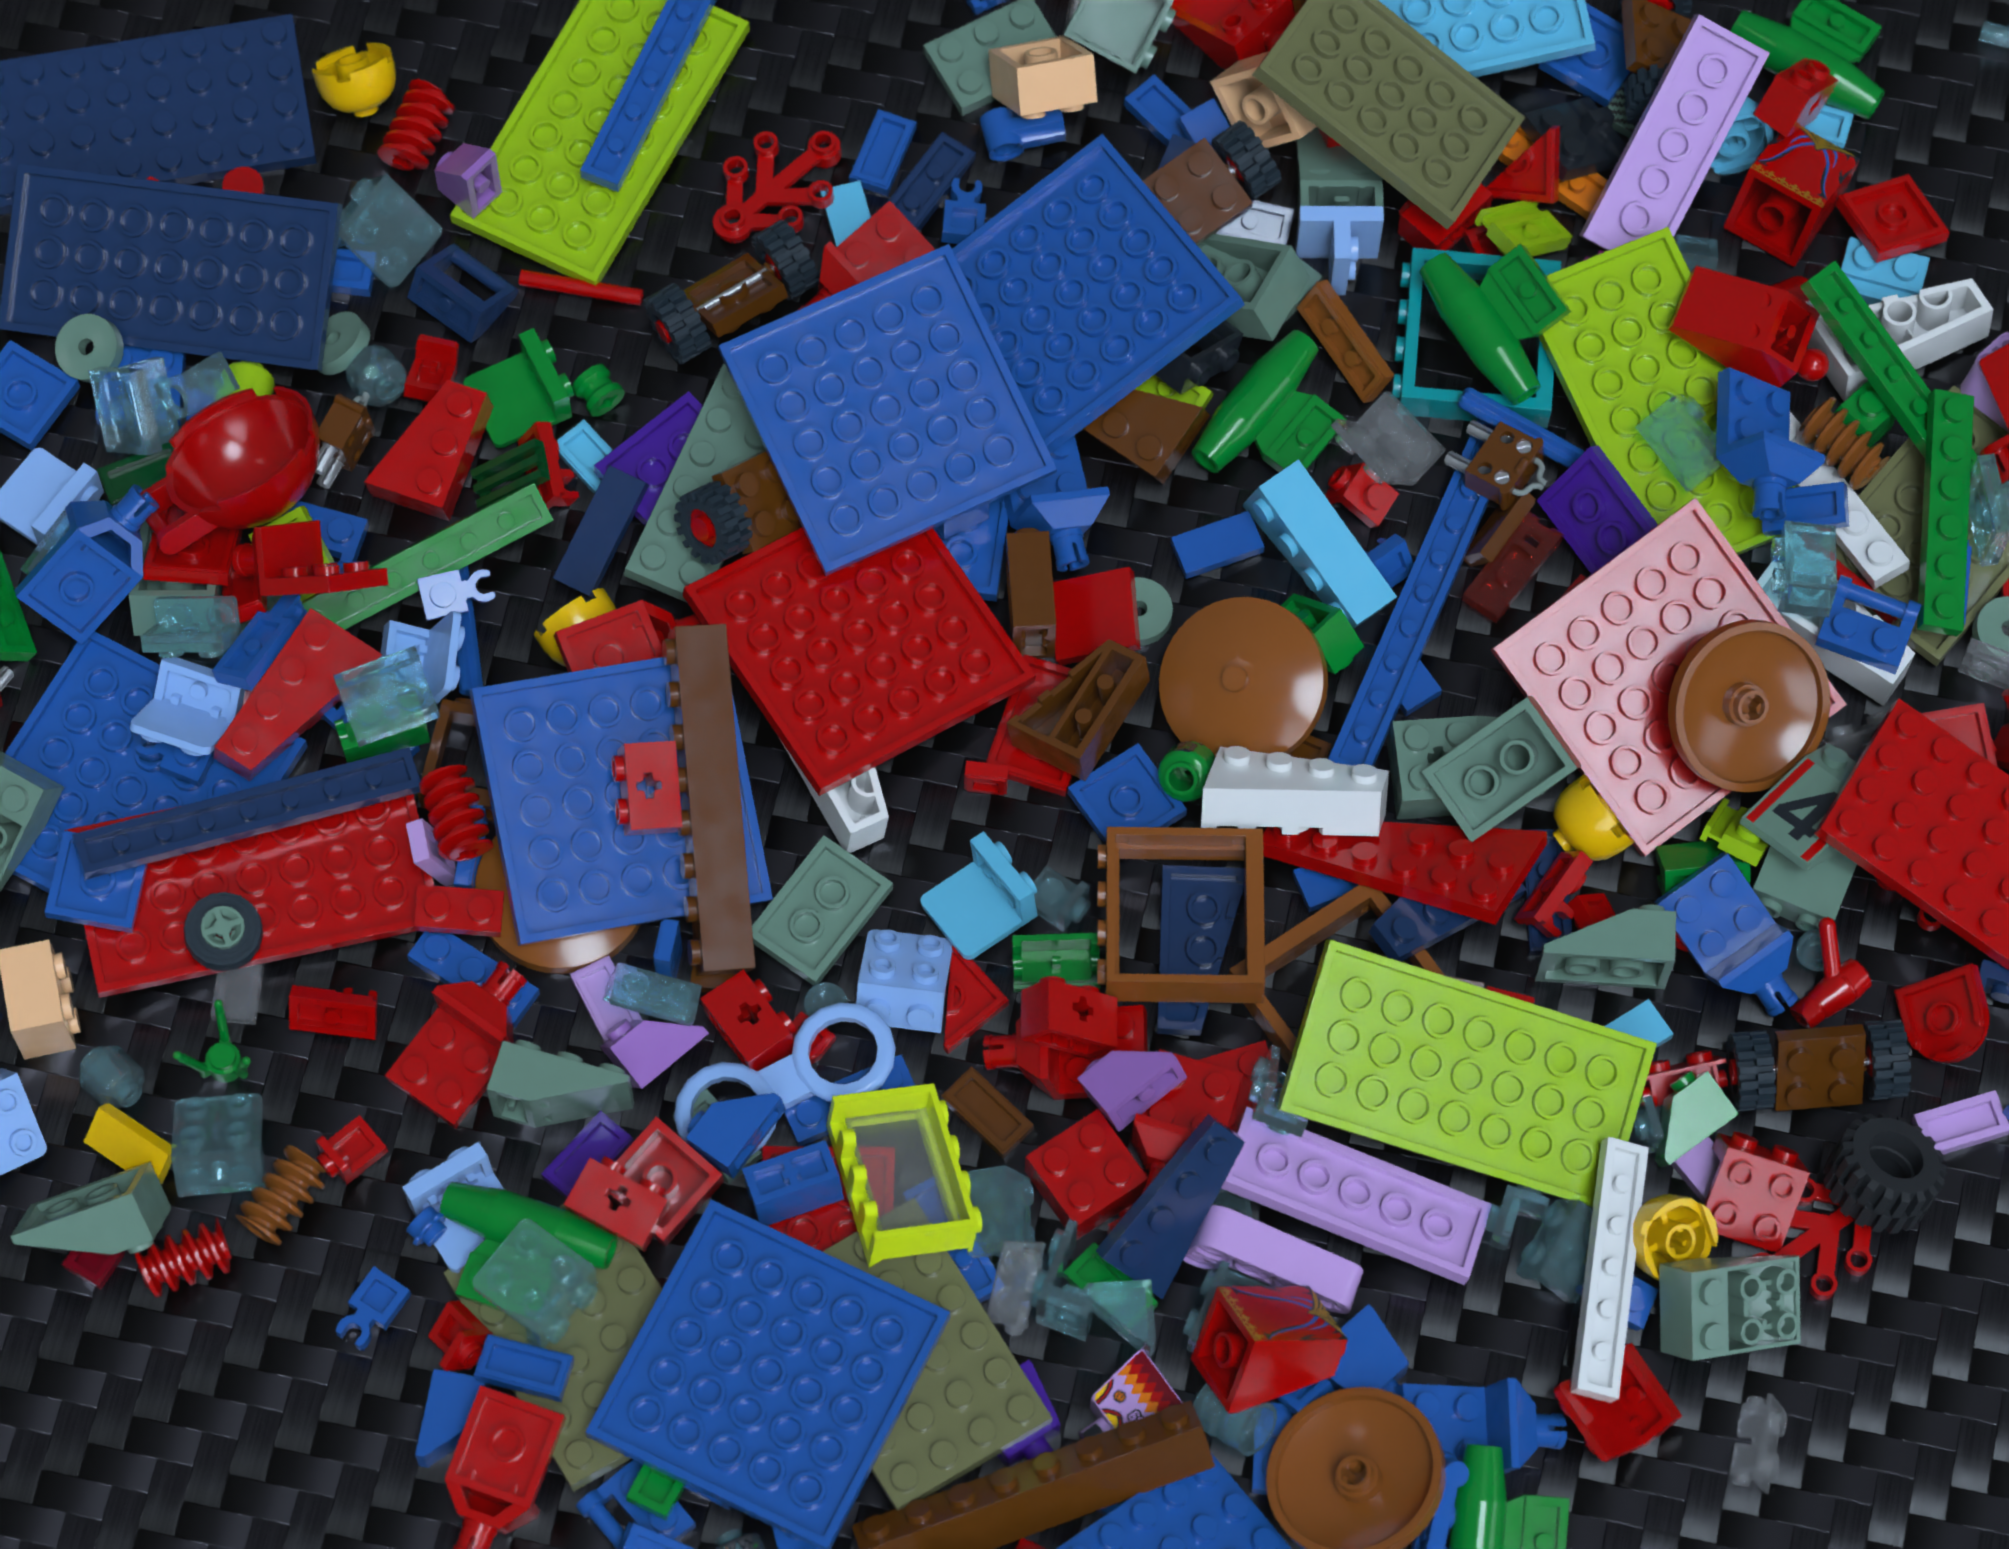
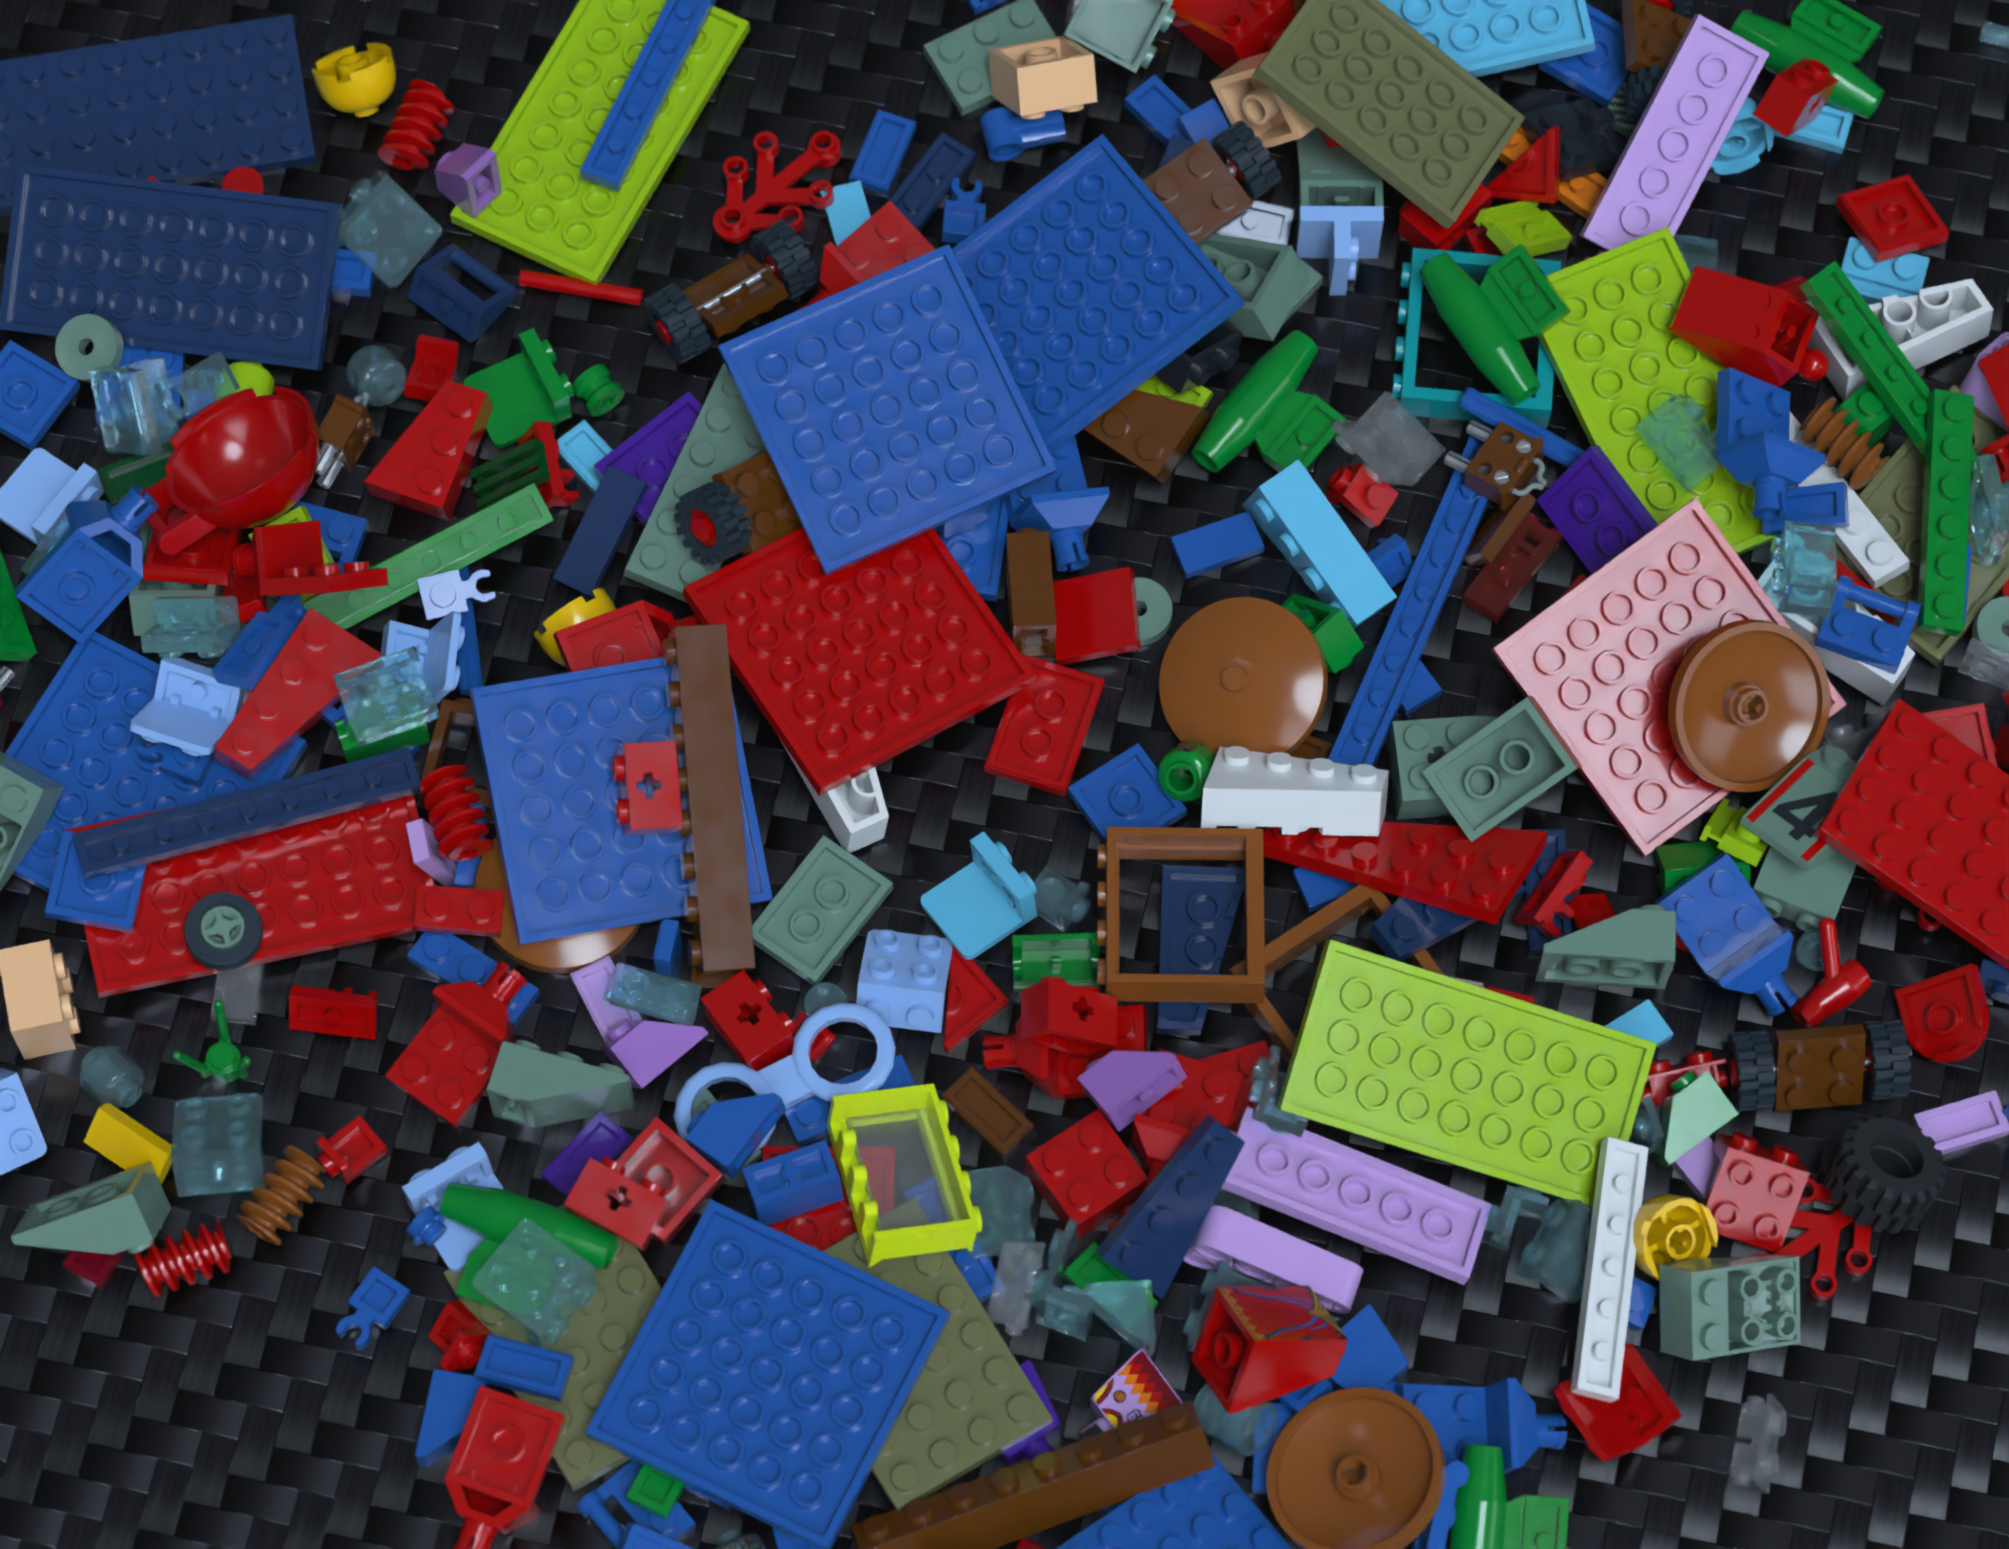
sand green piece [319,312,370,375] -> none
red tile [964,760,1009,795] -> none
reddish brown wedge [1006,639,1150,781] -> none
dark orange tile [1296,280,1395,403] -> none
yellow cylinder [1553,774,1634,861] -> none
red slope [1724,127,1860,267] -> none

